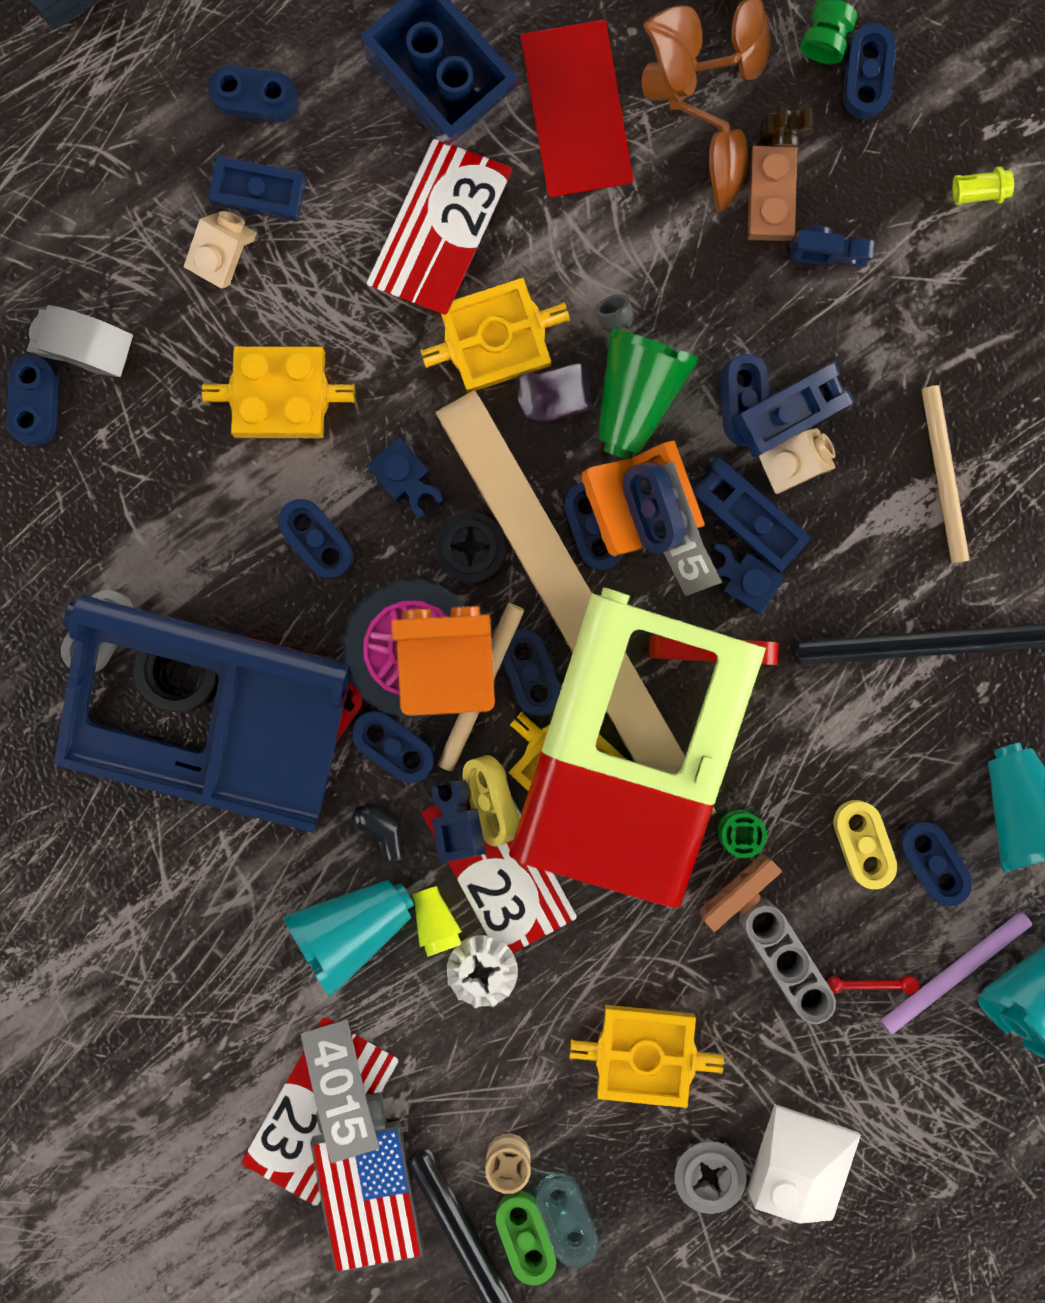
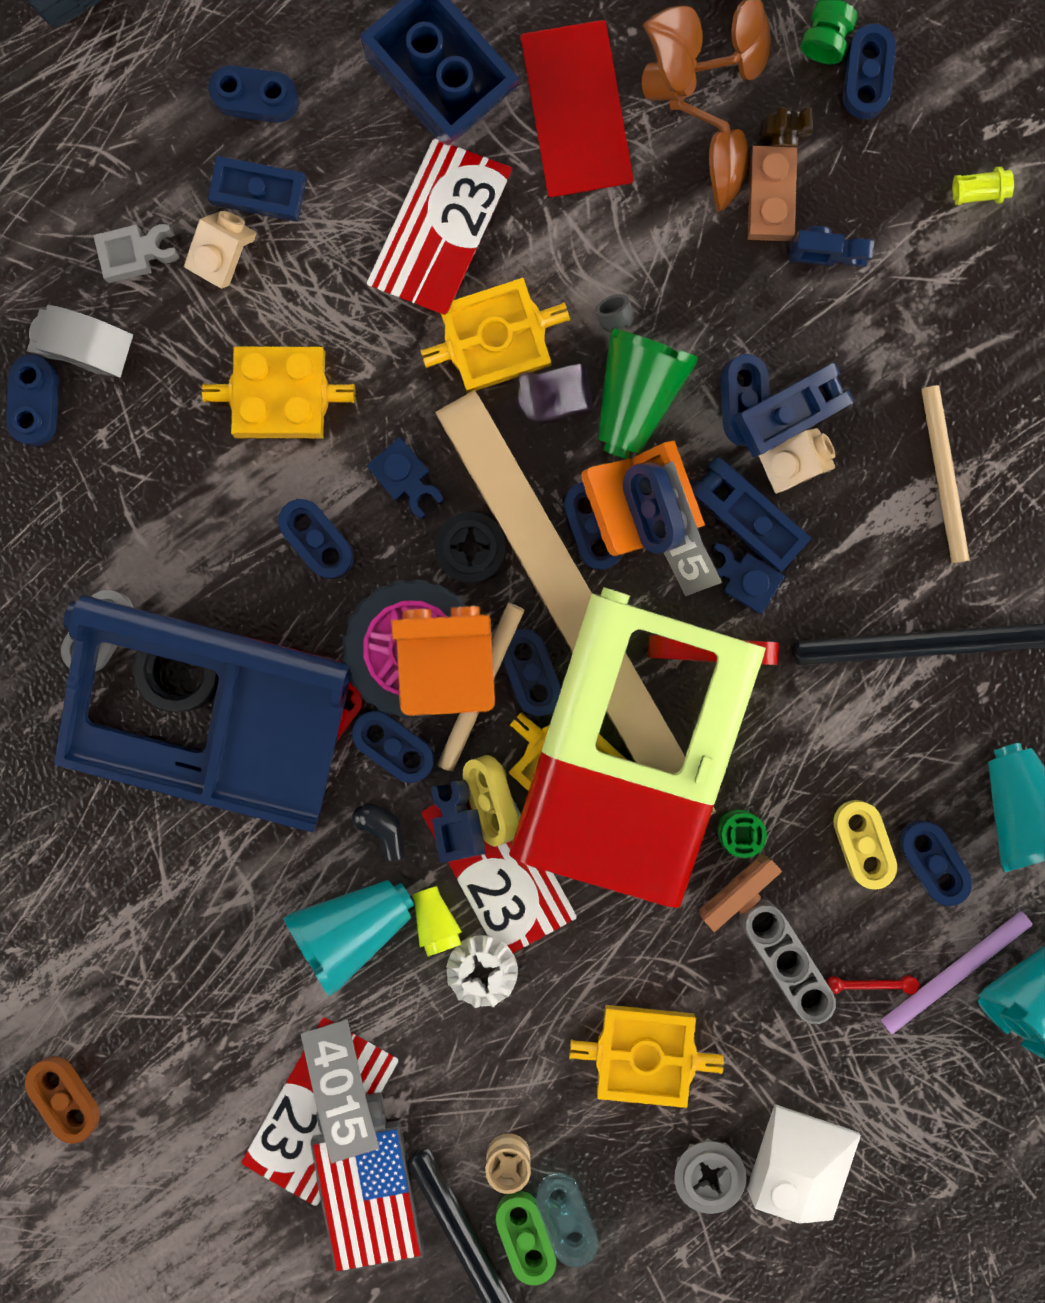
none -> dark orange plate [25,1056,100,1144]
none -> light grey plate [93,224,180,283]

